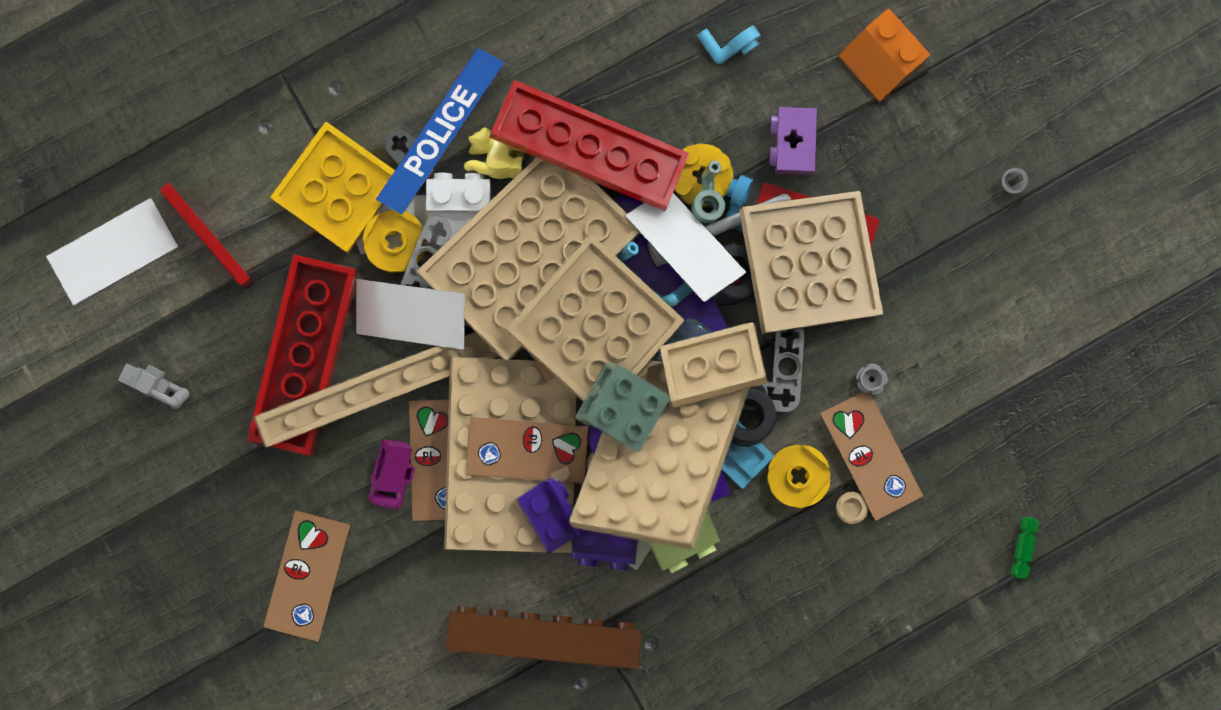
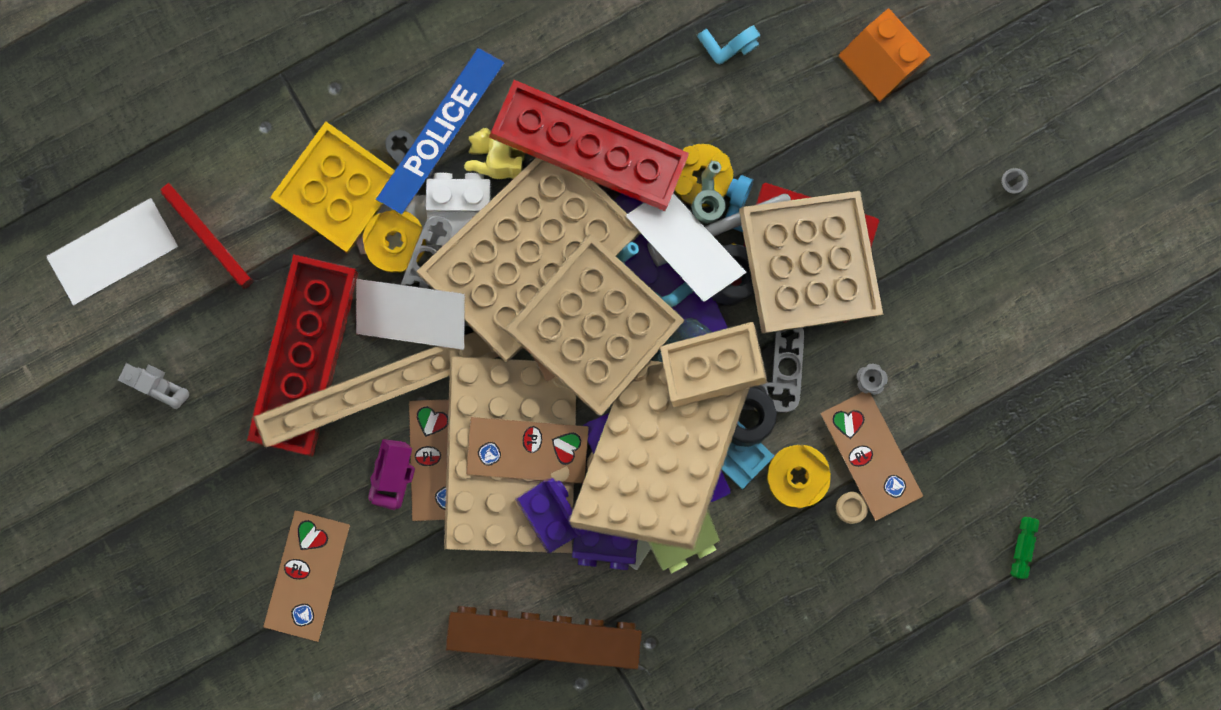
sand green bracket [575,362,670,452] -> none
medium lavender brick [769,107,817,176] -> none

